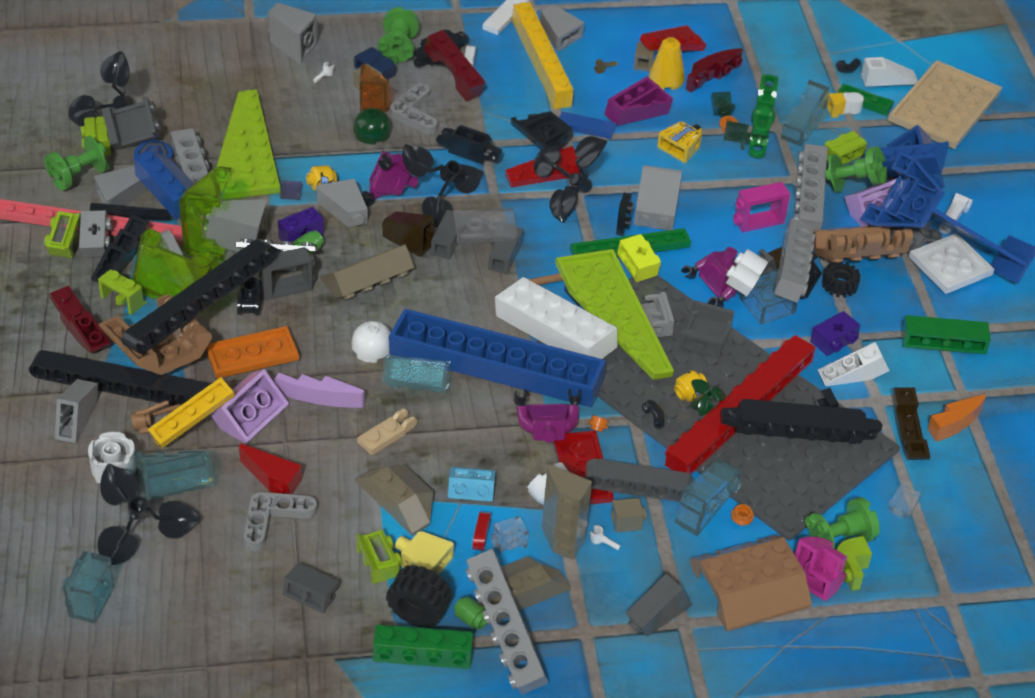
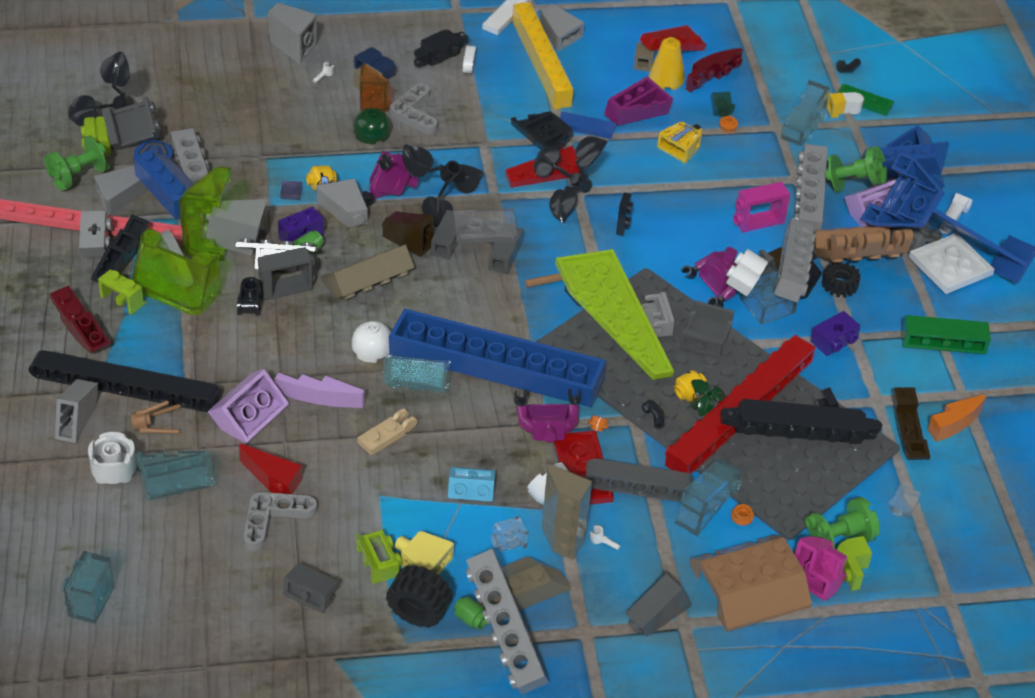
lime window [44,211,81,258] -> none
black axle [90,203,170,221] -> none
black plant [97,463,200,565] -> none
medium nougat slope [99,294,212,375] -> none
black beam [121,239,277,354] -> none
yellow fence [148,377,235,448] -> none
orange piece [205,326,299,379] -> none
lime wing [216,90,281,200] -> none
dark tan wedge [355,465,433,536] -> none
green brick [373,625,473,669] -> none
bright green piece [377,7,419,64] -> none
dark red arch [424,30,486,102] -> none
black hinge [436,125,502,164] -> none
red beam [472,511,491,551] -> none
white brick [495,277,617,359] -> none
green plate [570,228,691,257] -> none
hand [594,59,617,74] -> none
dark tan brick [611,498,647,533] -> none
neon yellow brick [617,234,661,282] -> none
light grey slope [634,165,682,230] -> none
clear green bracket [724,121,752,150] -> none
green piece [748,74,779,158] -> none
white slope [818,342,890,386] -> none
lime brick [824,131,867,165] -> none
white slope [861,57,918,87] -> none
tan plate [888,60,1002,149] -> none

